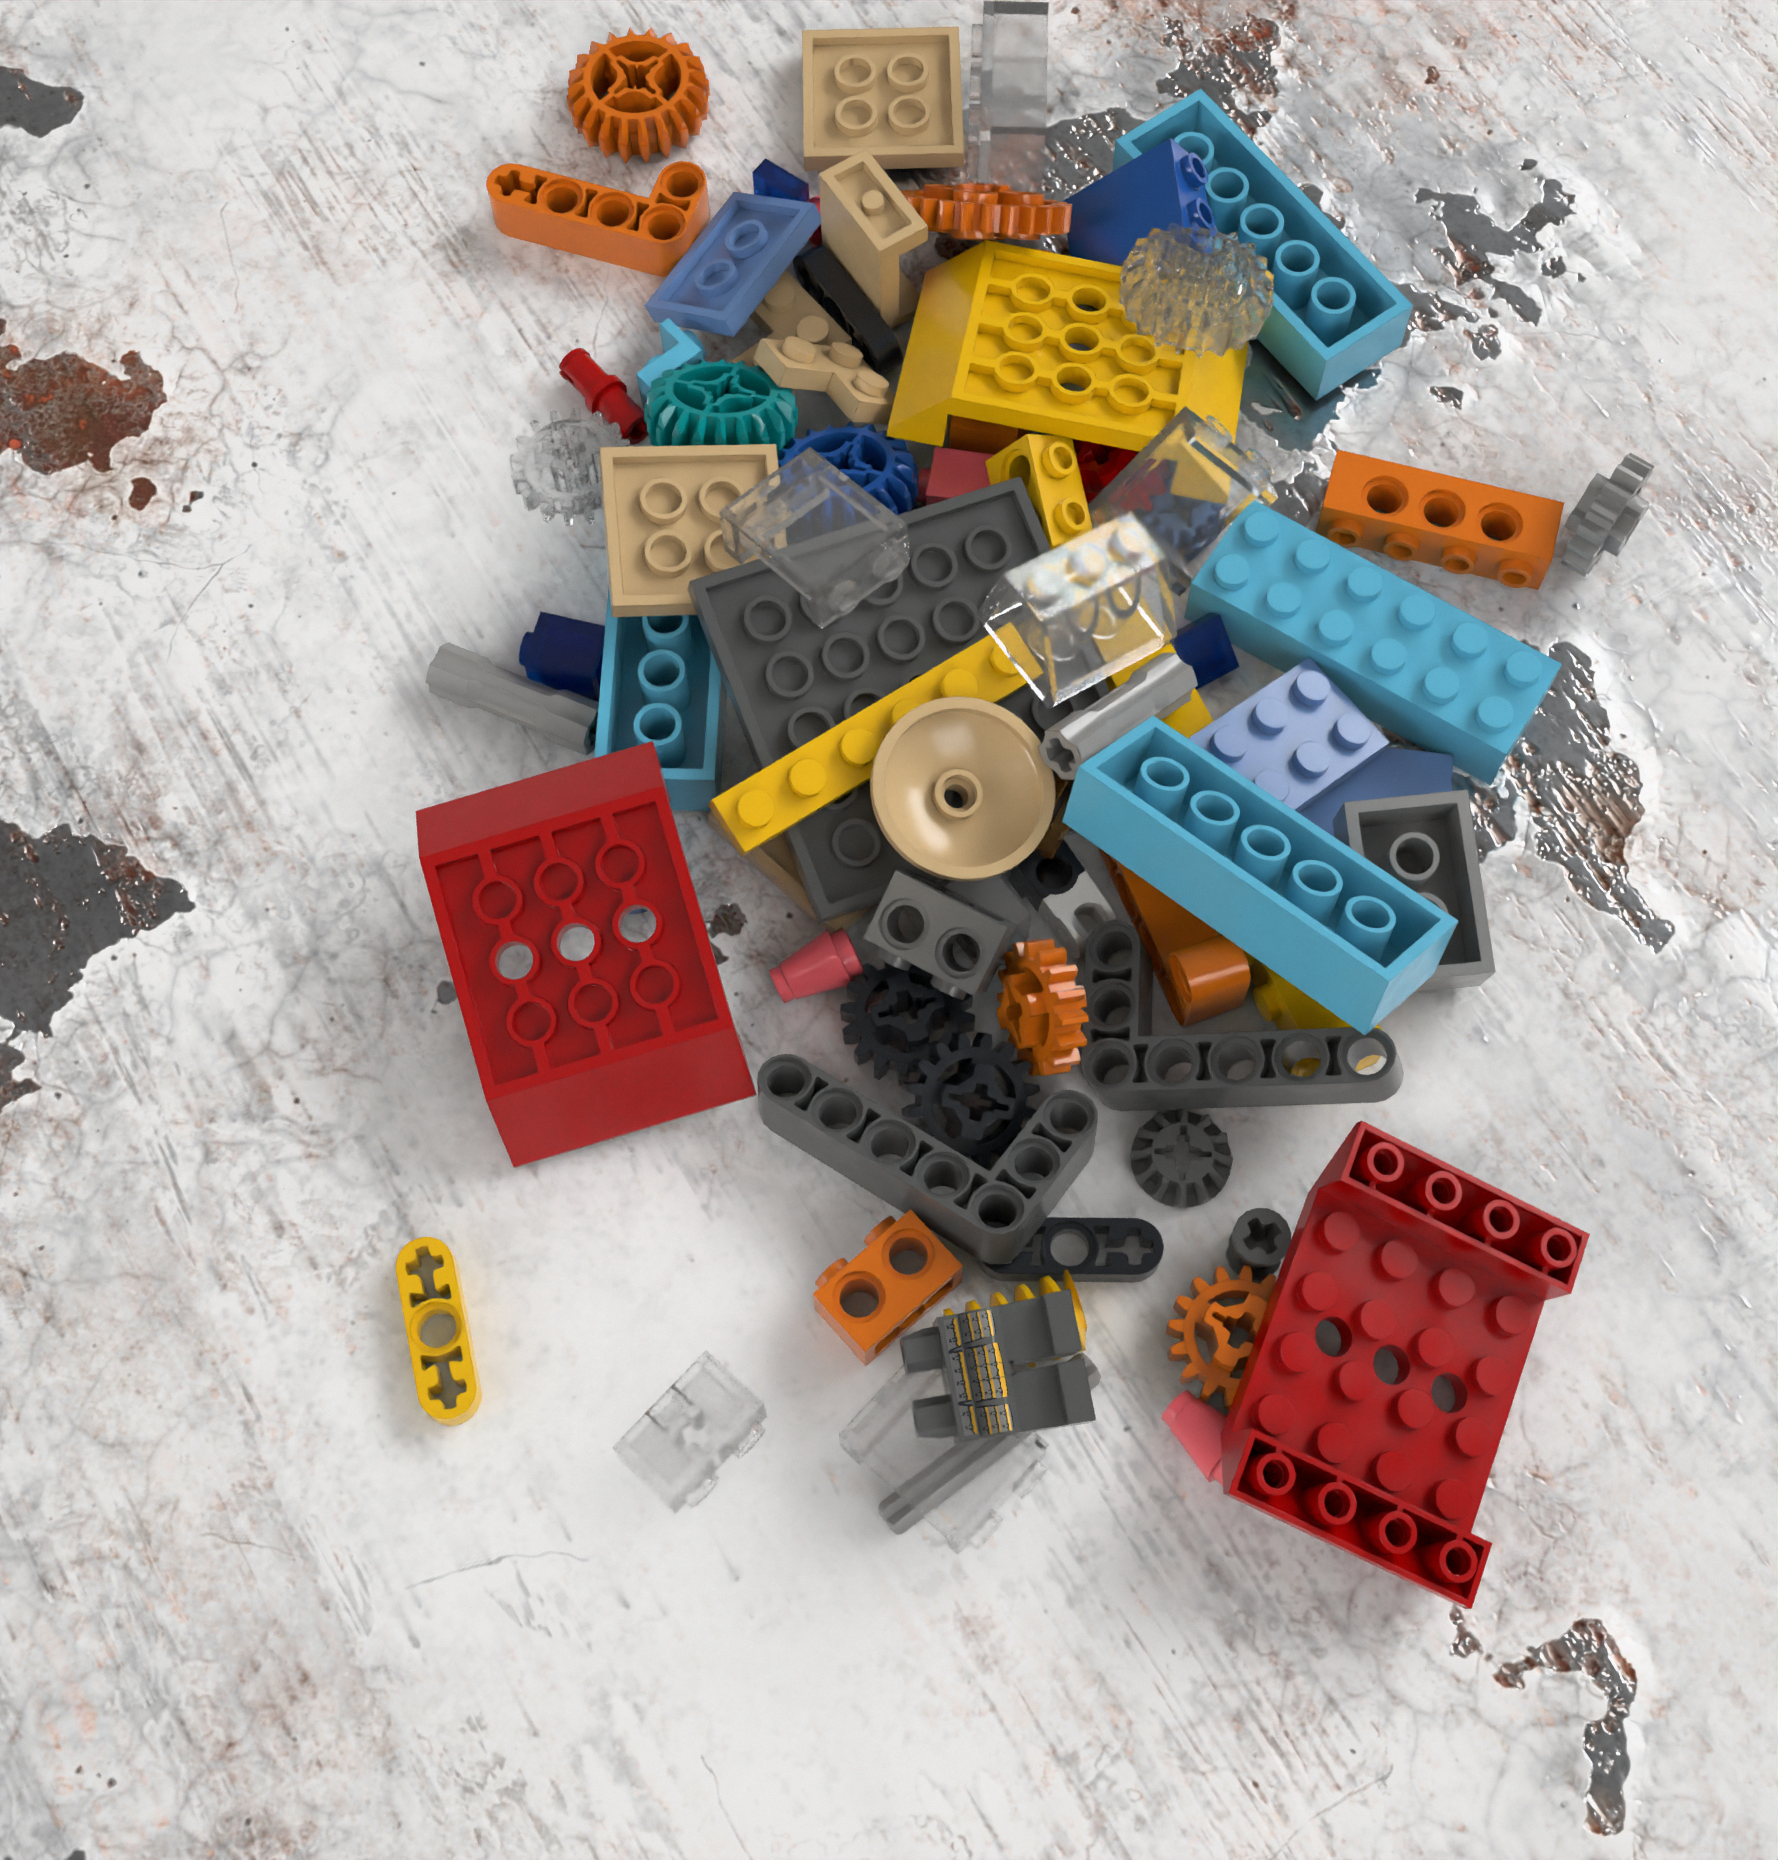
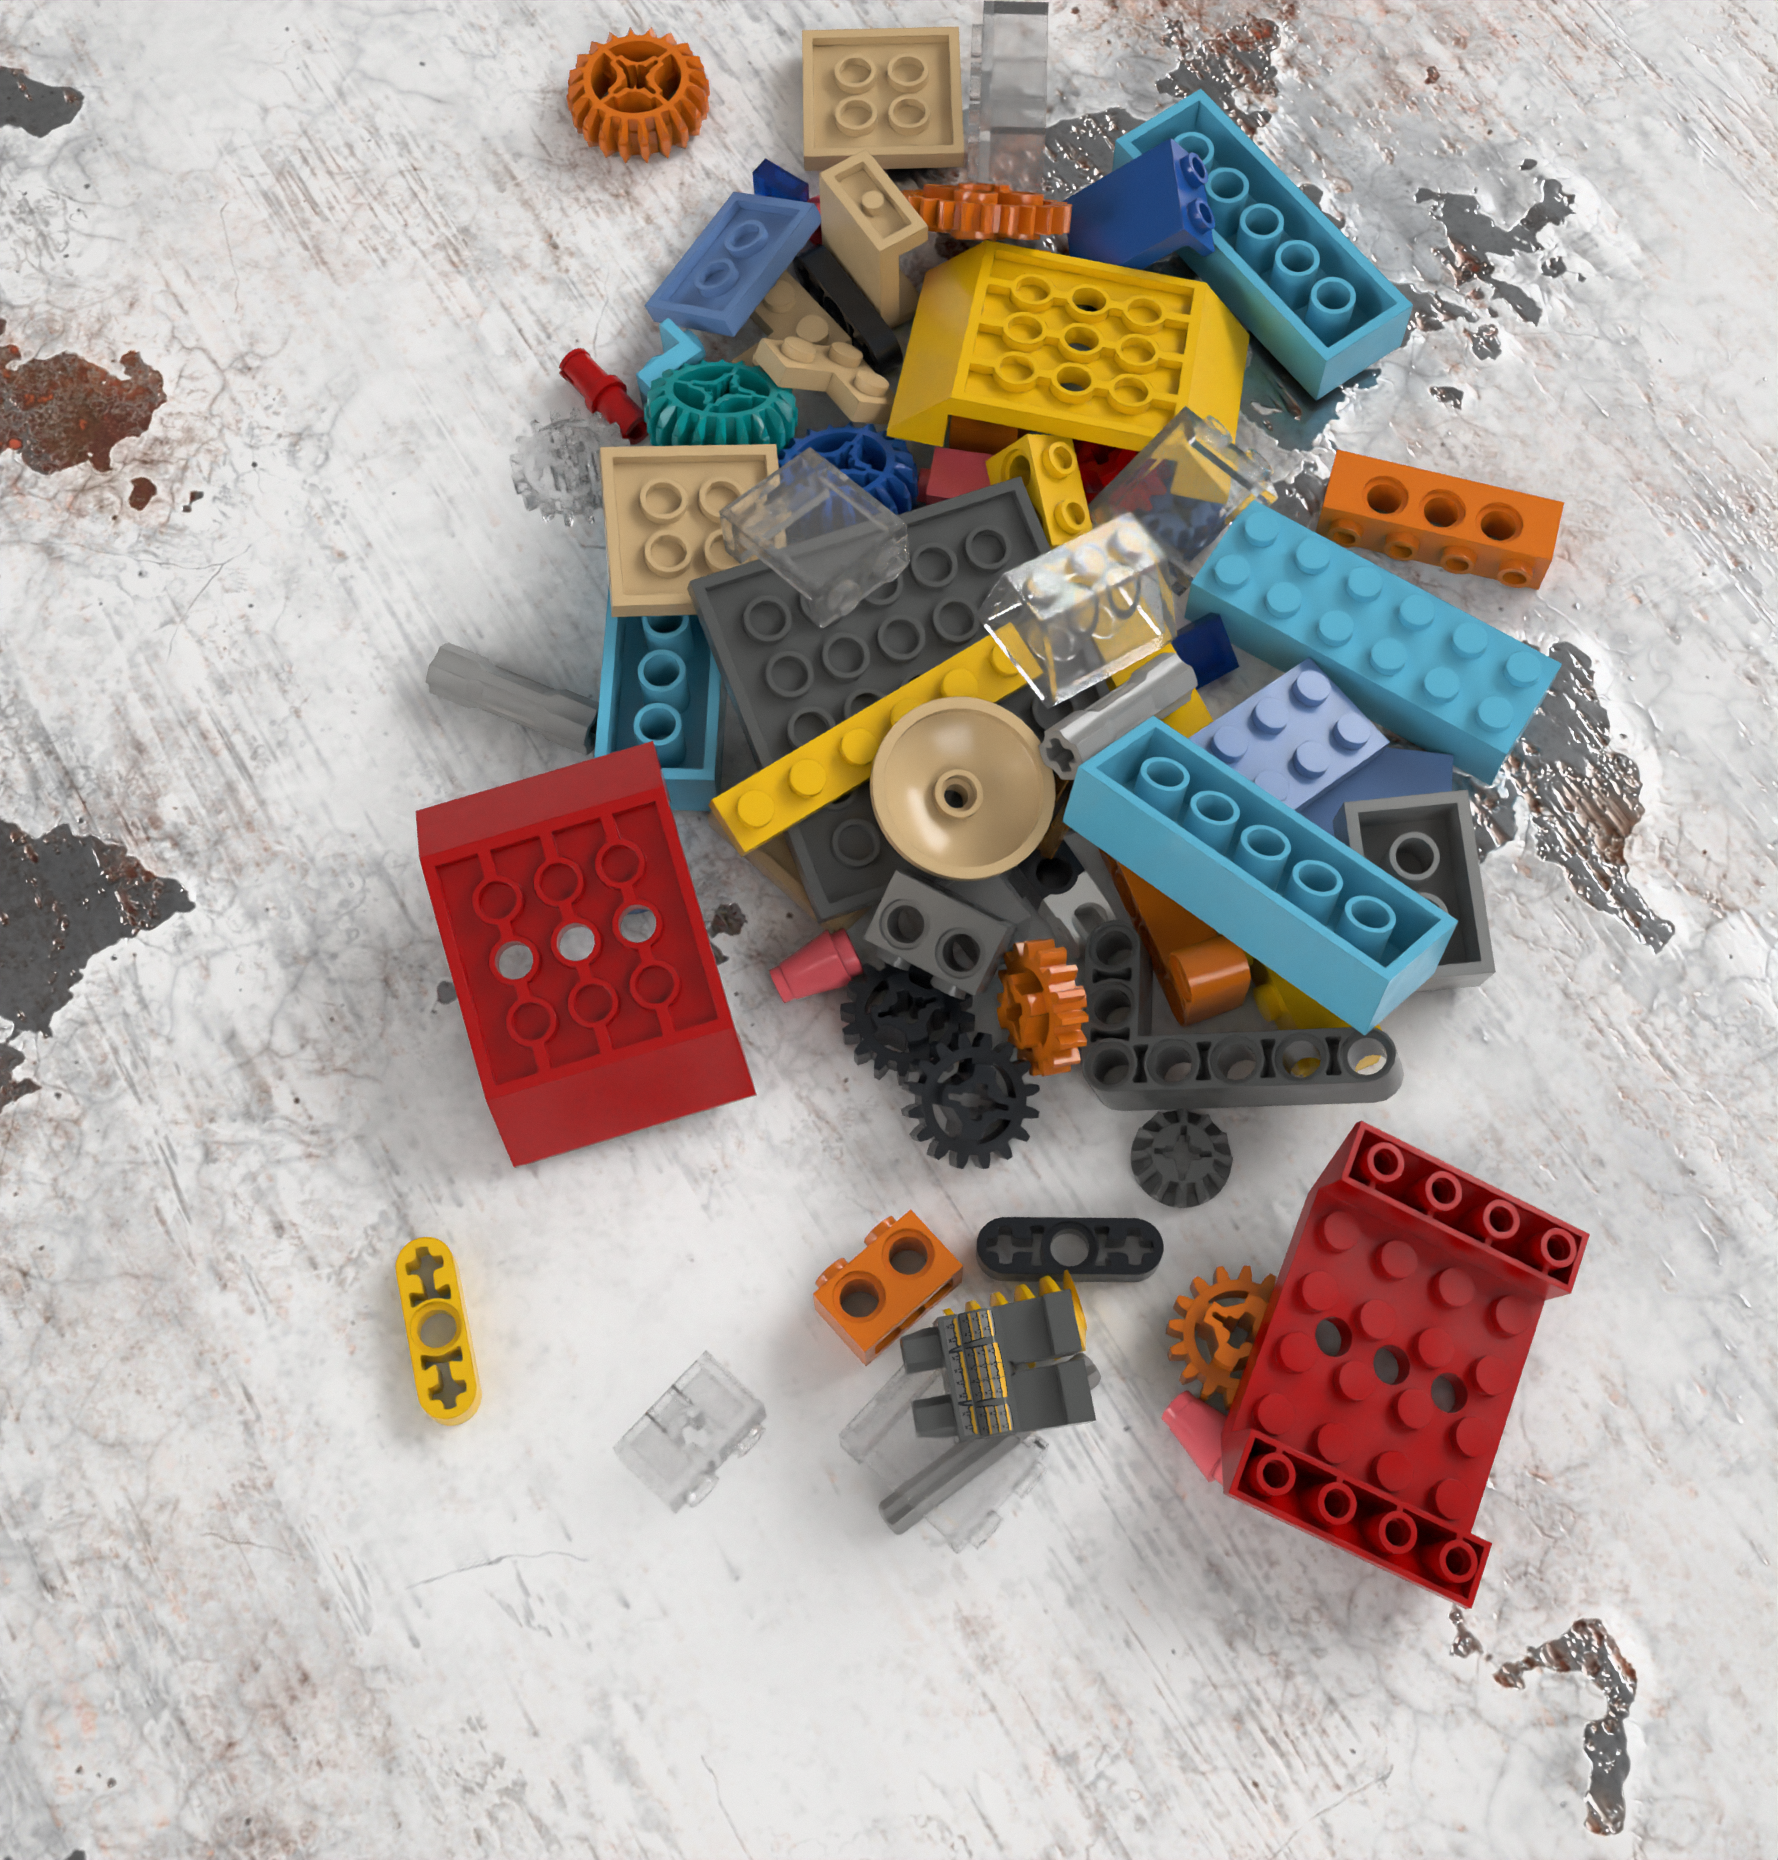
orange beam [486,161,710,277] -> none
clear blue brick [519,612,605,702] -> none
dark grey beam [757,1054,1098,1264] -> none
clear gear [1119,220,1274,359] -> none
dark grey bush [1226,1208,1291,1281] -> none
light grey gear [1561,453,1655,577] -> none

